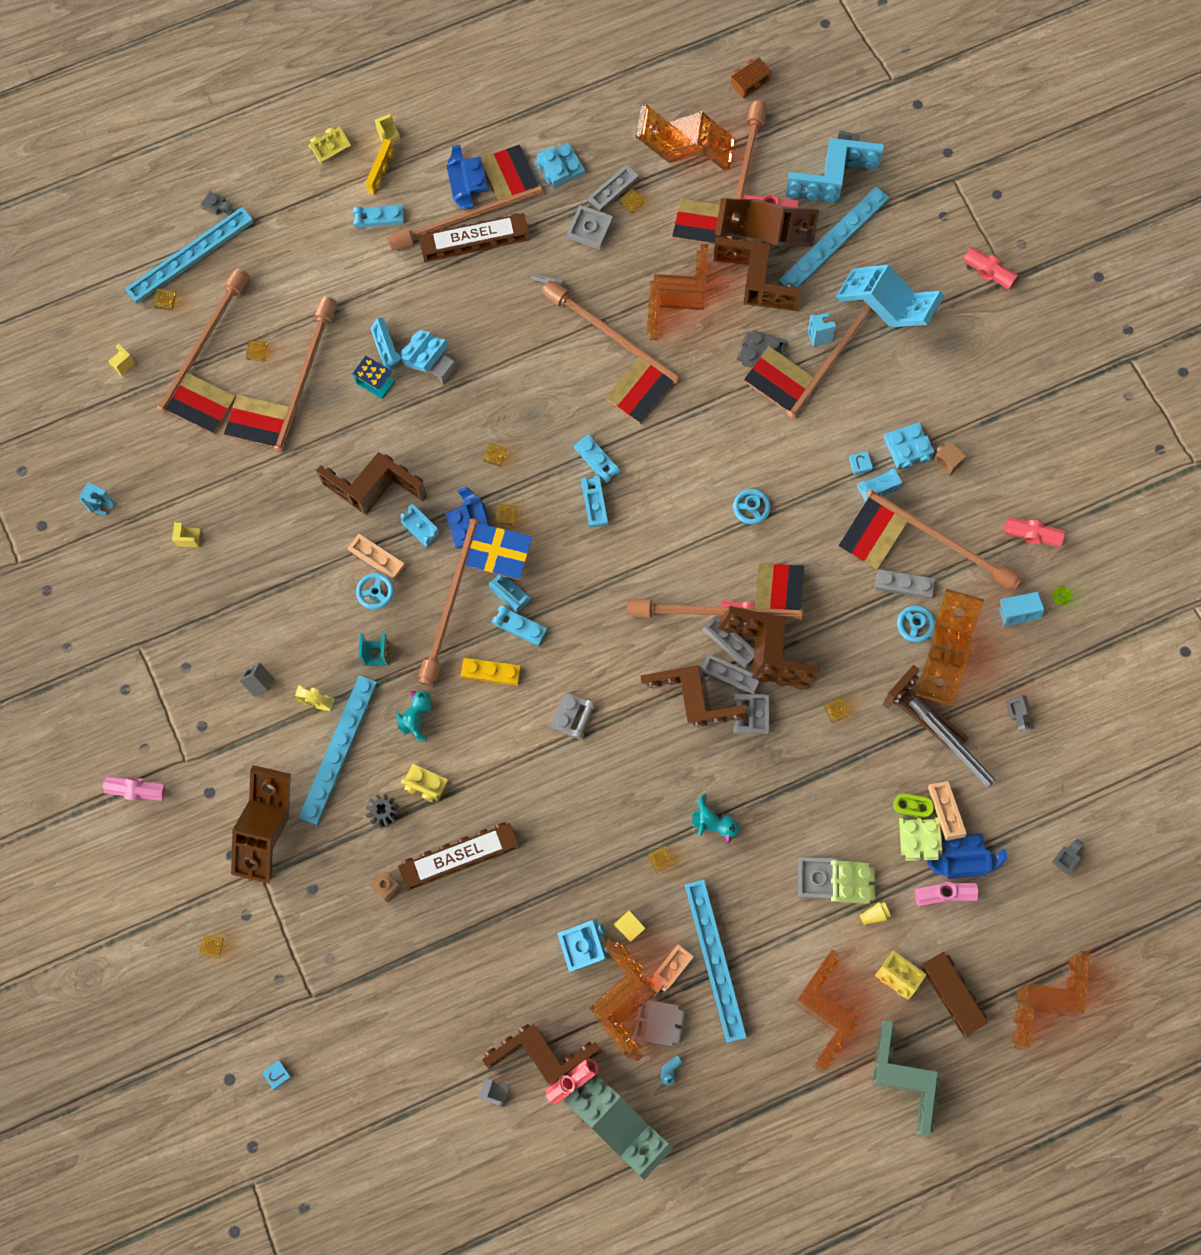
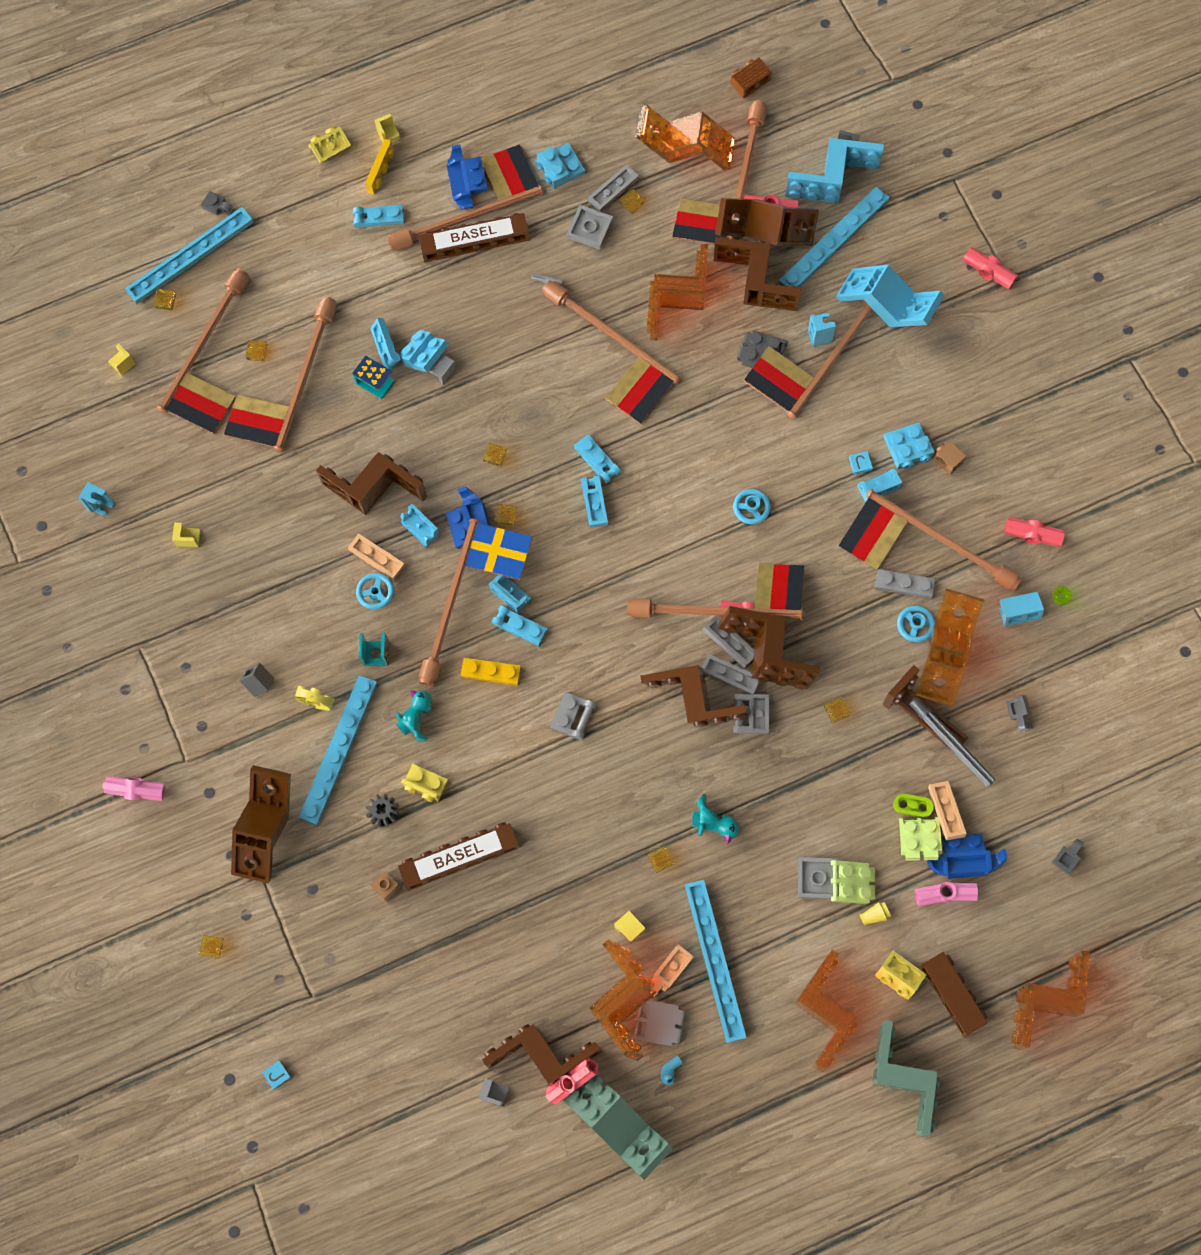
medium azure plate [557,920,612,972] -> none

